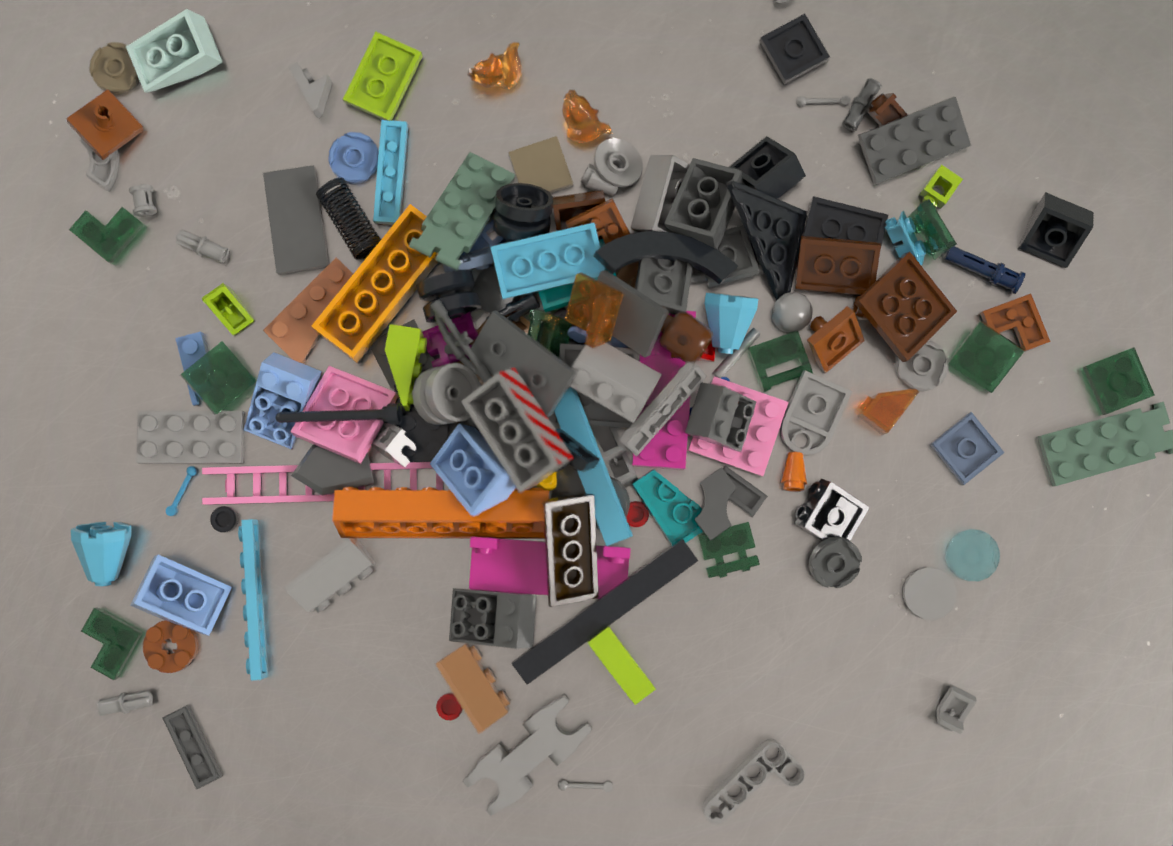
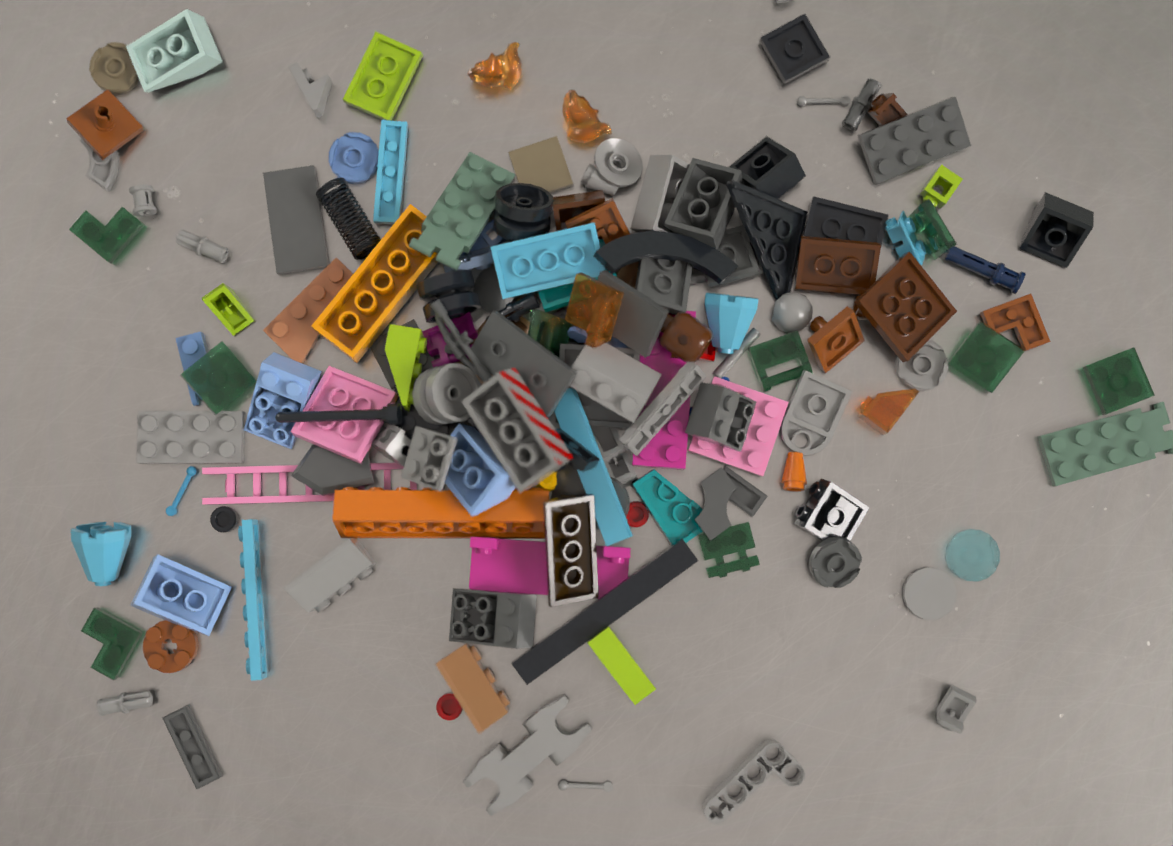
sand blue tile [929,412,1005,485] -> none
none -> light grey slope [401,426,457,491]

